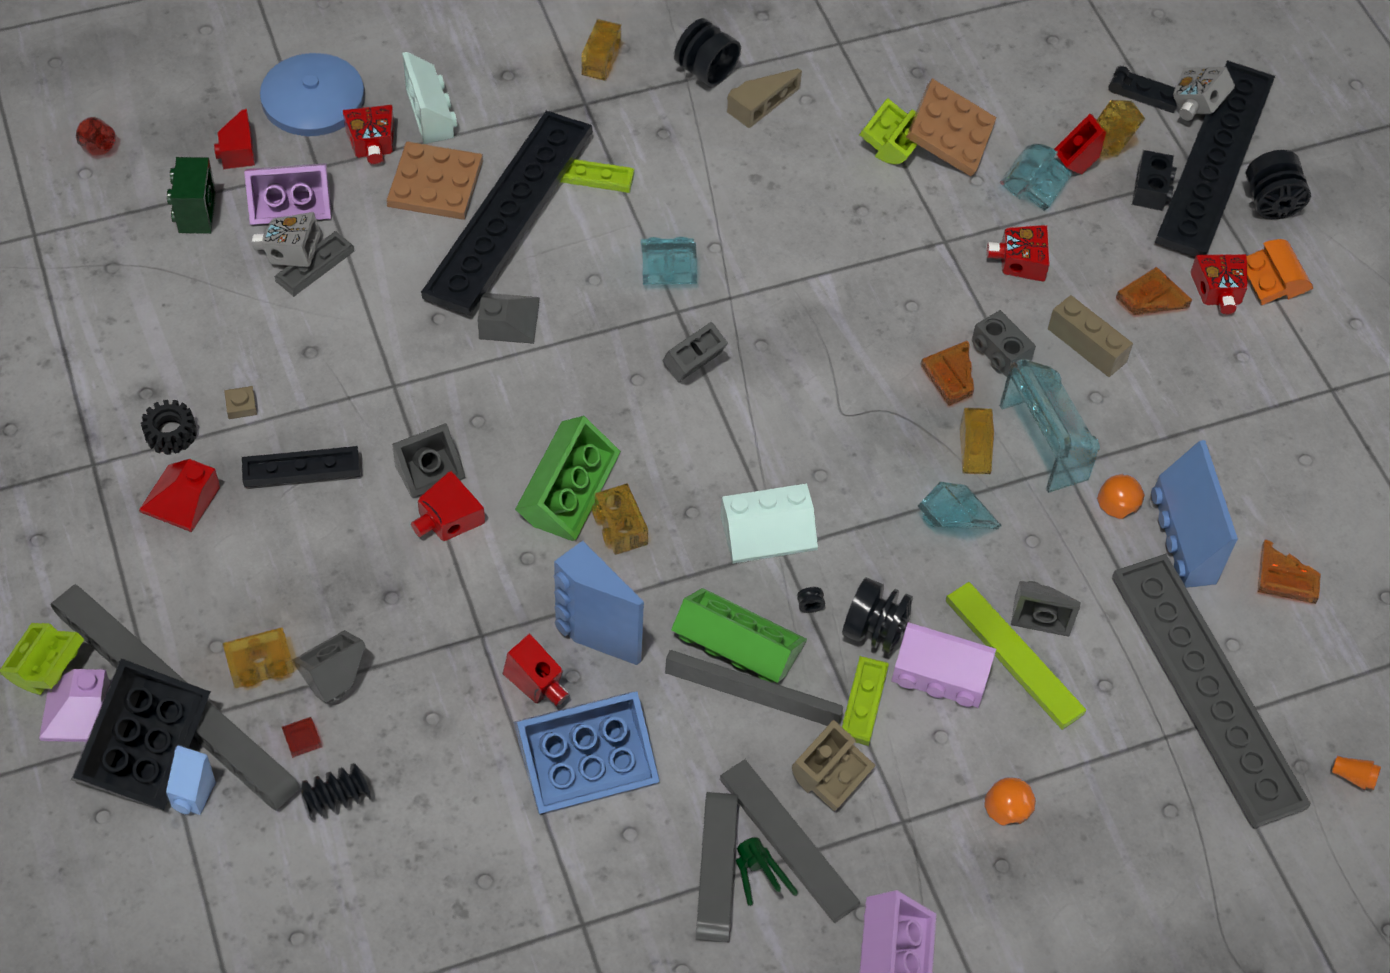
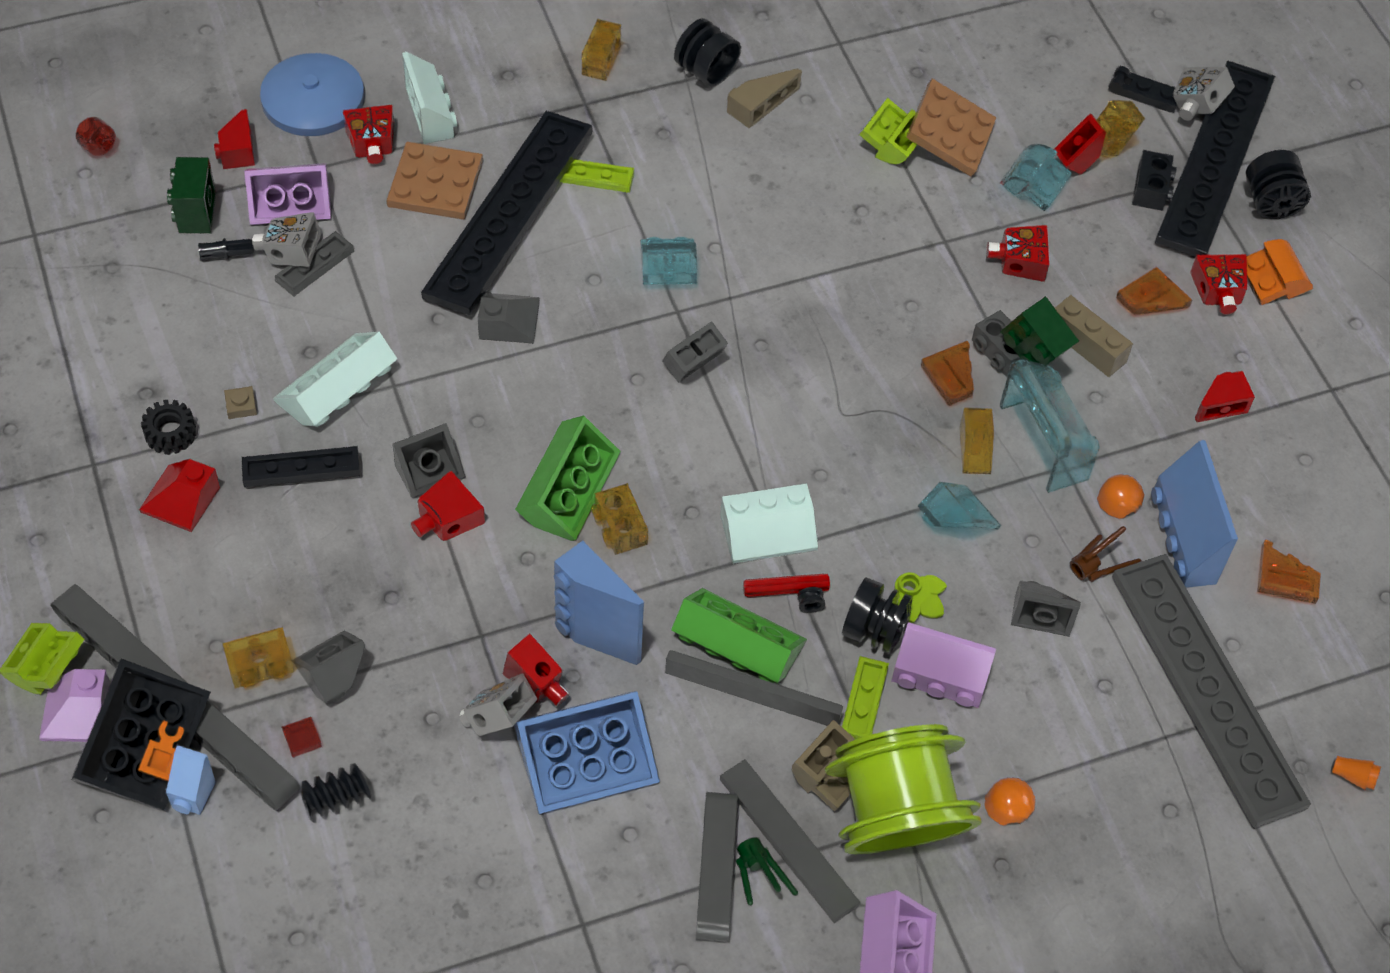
lime tile [946,582,1086,730] -> none
none -> orange plate [137,721,184,781]
none -> black axle [198,238,254,261]
none -> light aqua slope [273,332,397,427]
none -> light grey torso [460,673,538,736]
none -> red axle [743,573,830,597]
none -> lime wheel [825,724,982,854]
none -> lime plate [894,572,947,623]
none -> dark green brick [1000,296,1079,376]
none -> reddish brown plant [1070,526,1142,582]
none -> red slope [1195,371,1255,423]

